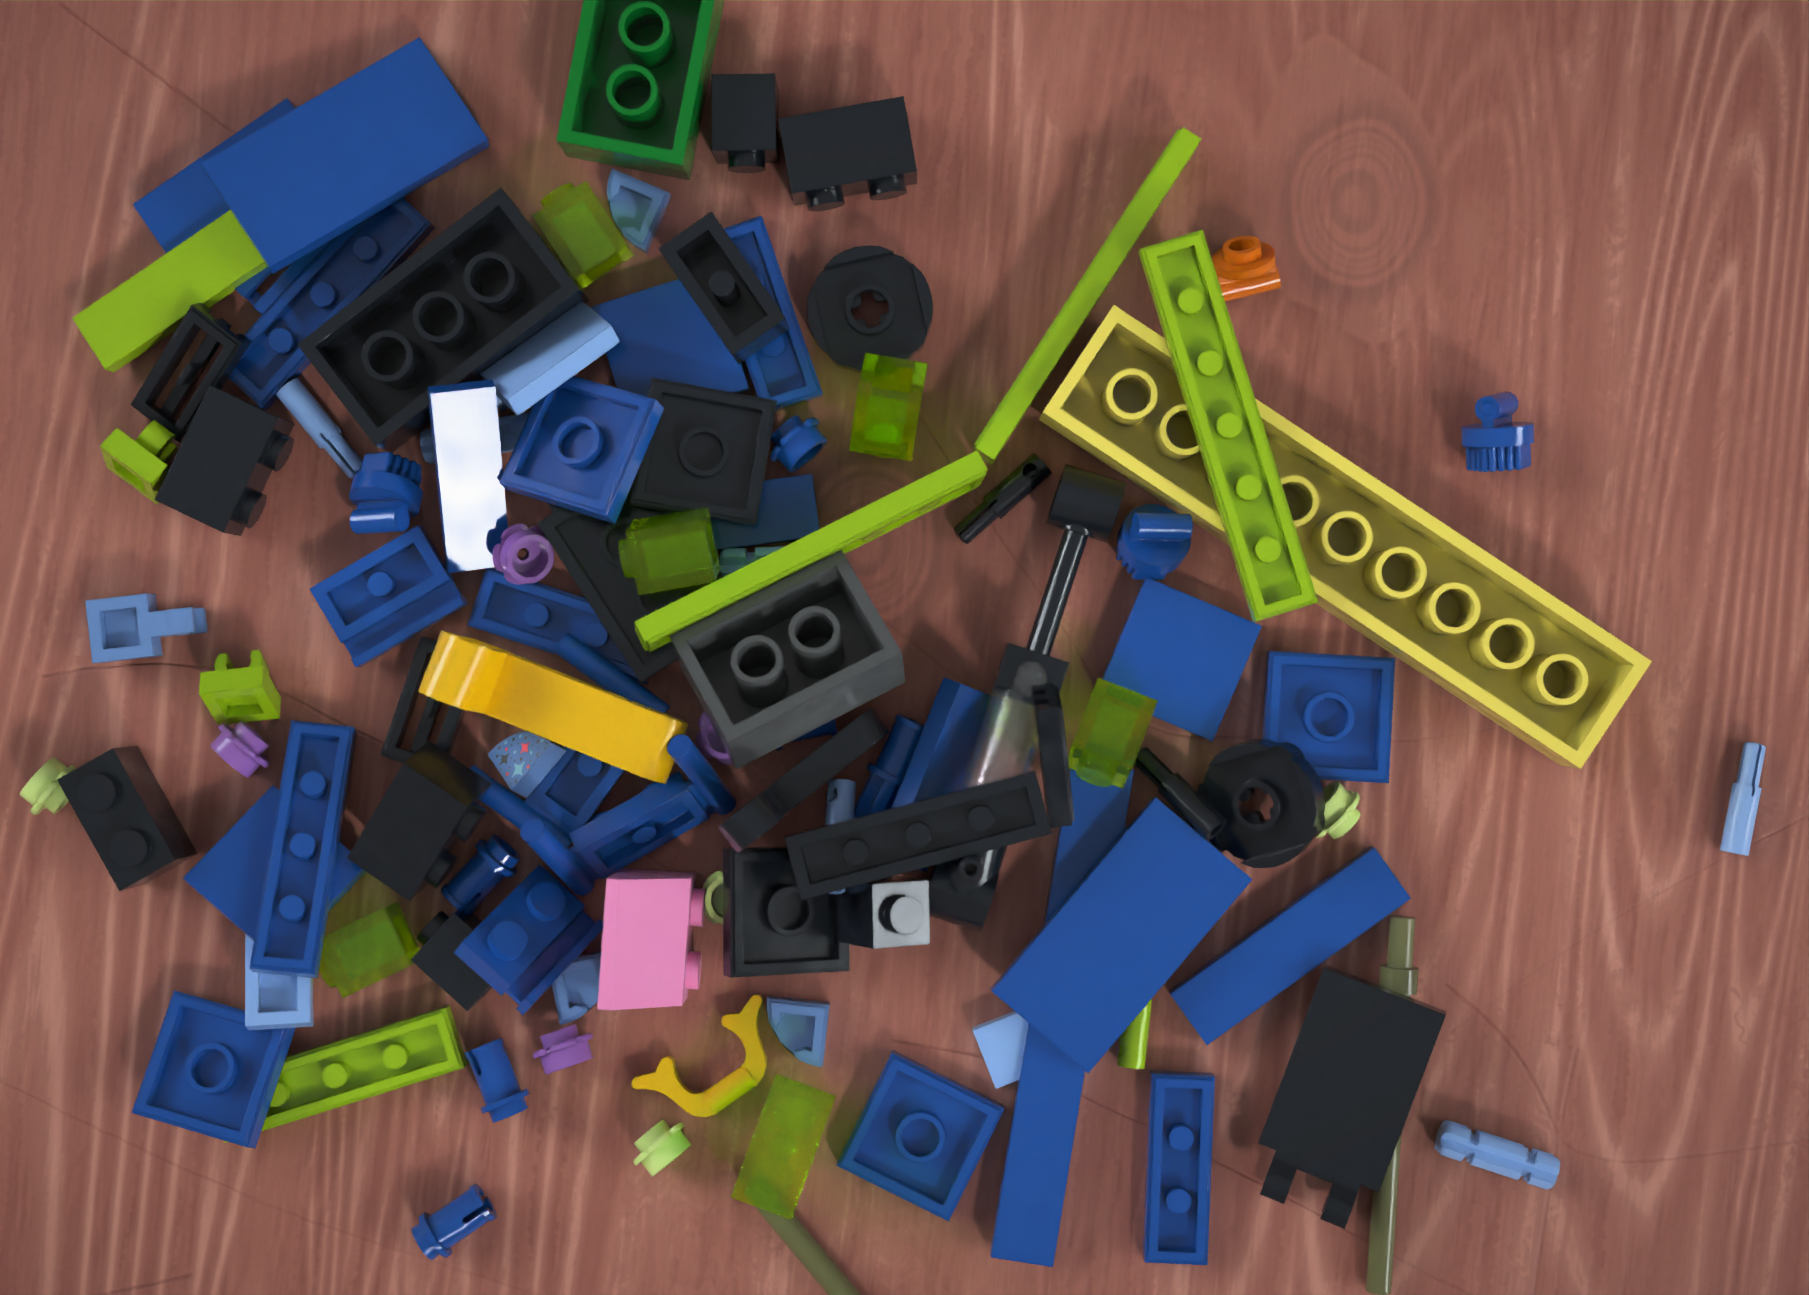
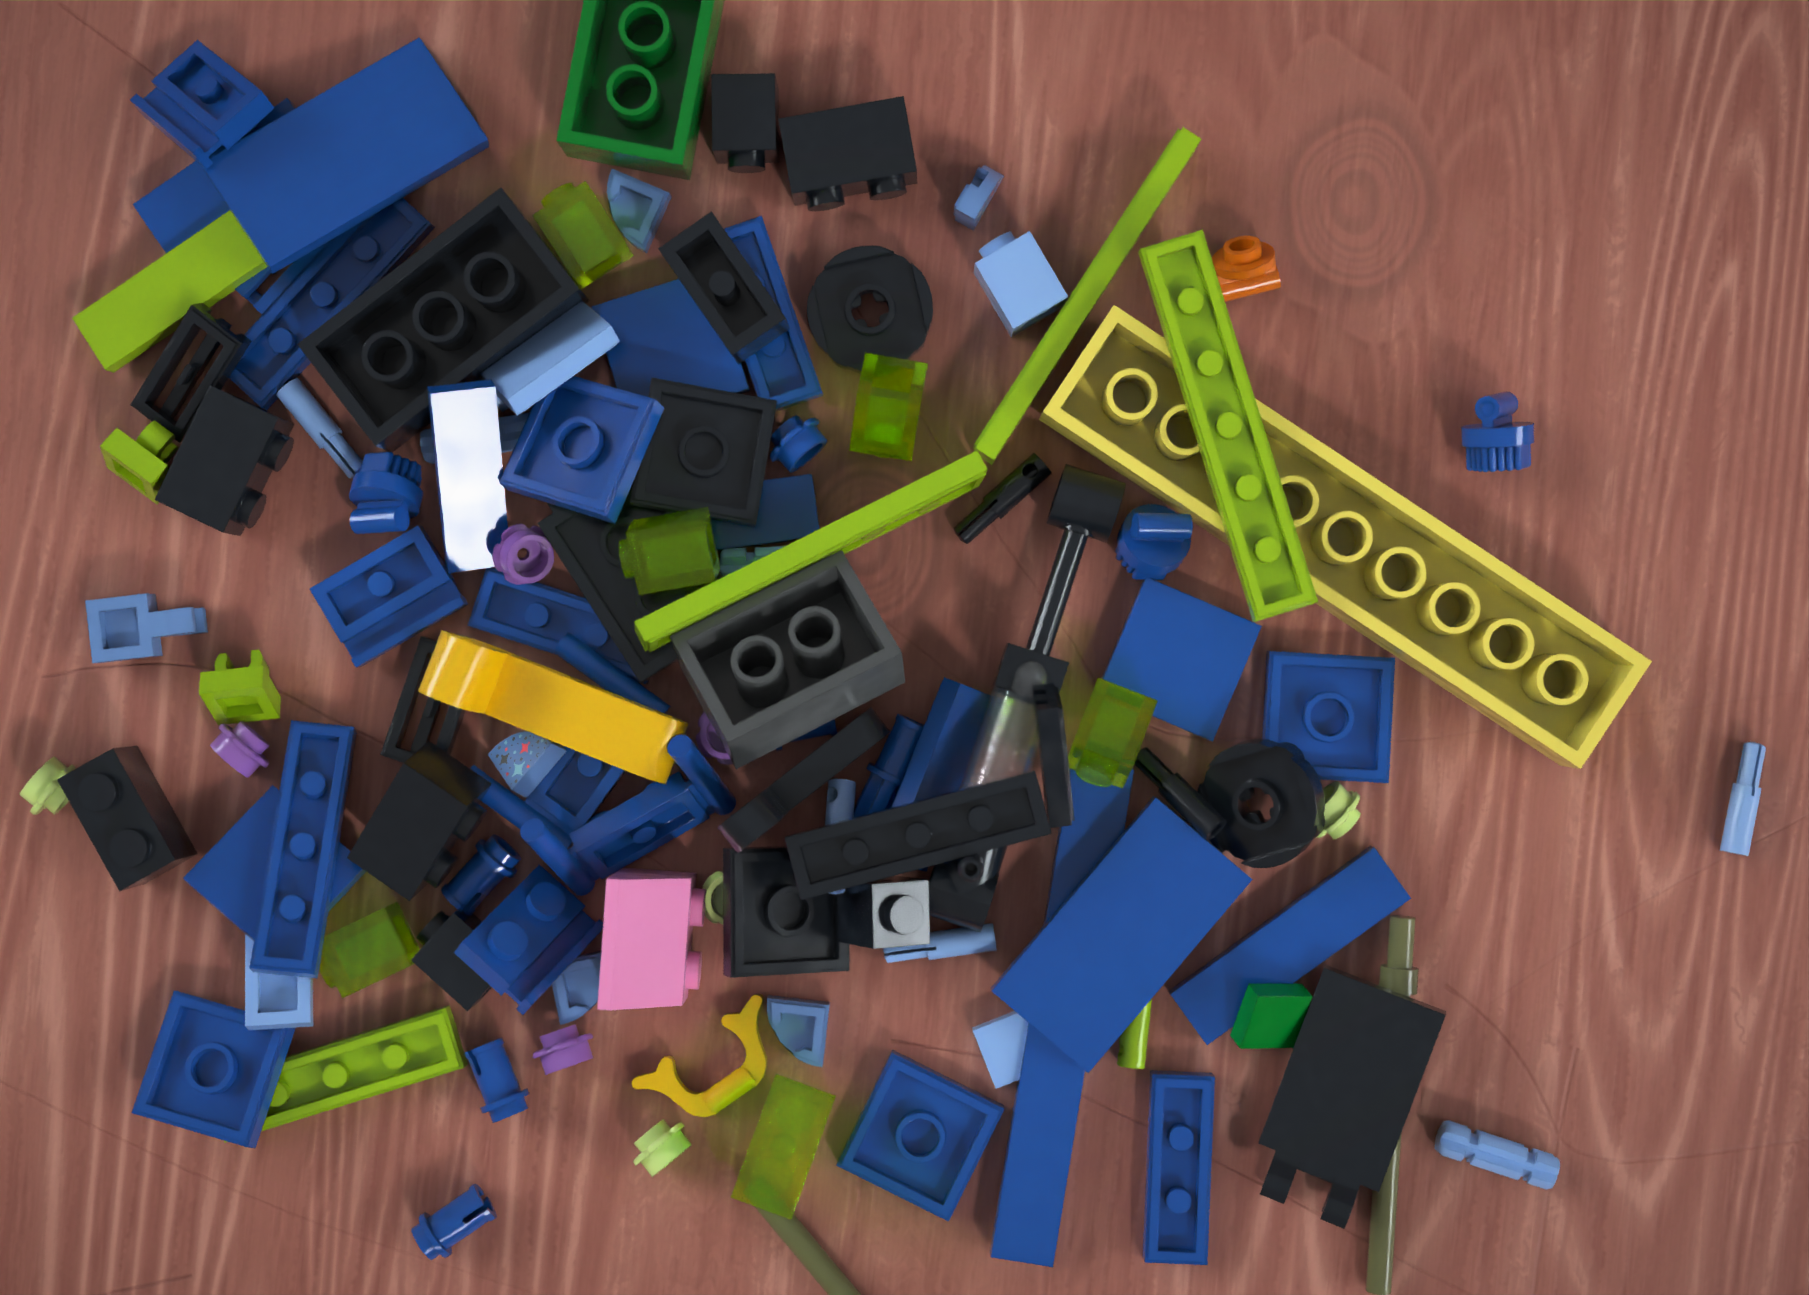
none -> blue plate [130,40,275,170]
none -> light blue piece [883,923,997,963]
none -> medium blue tile [954,165,1004,231]
none -> light blue brick [973,231,1068,337]
none -> green tile [1230,984,1313,1049]

